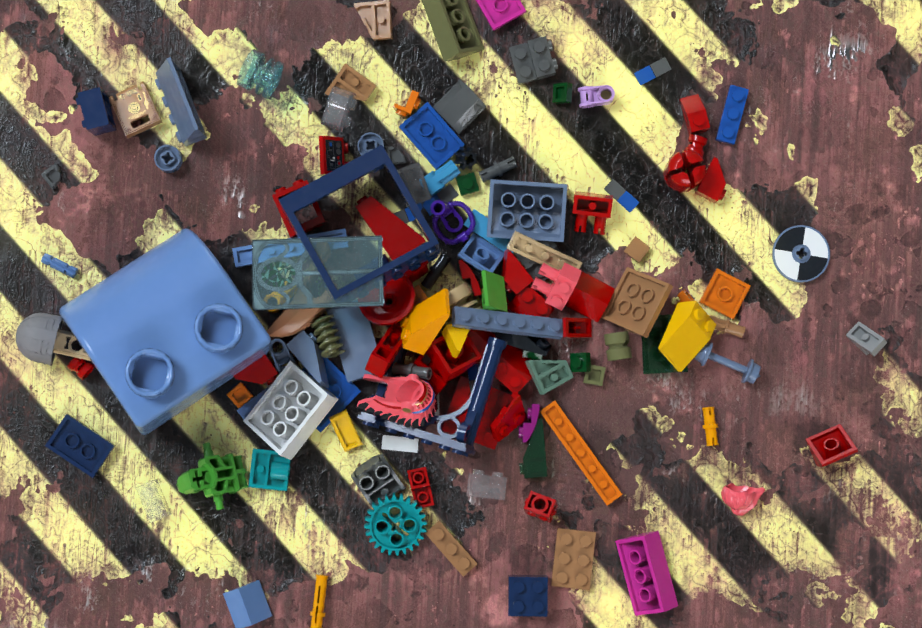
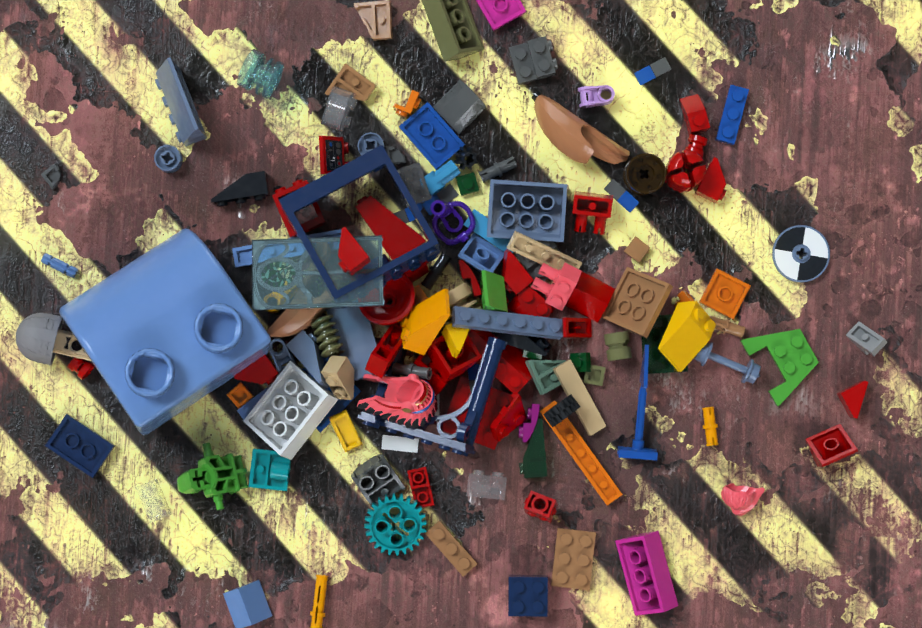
dark blue container [76,87,117,136] -> none
medium nougat container [109,81,163,138] -> none
dark green plate [552,82,573,104] -> none
none -> black slope [211,171,270,207]
none -> tan slope [321,355,355,400]
none -> red slope [338,227,370,276]
none -> nougat piece [531,91,630,164]
none -> black tyre [543,394,581,427]
none -> tan tile [553,359,606,436]
none -> blue piece [617,345,658,460]
none -> dark brown wheel [623,153,667,195]
none -> bright green wing [740,329,819,406]
none -> red slope [837,381,868,419]

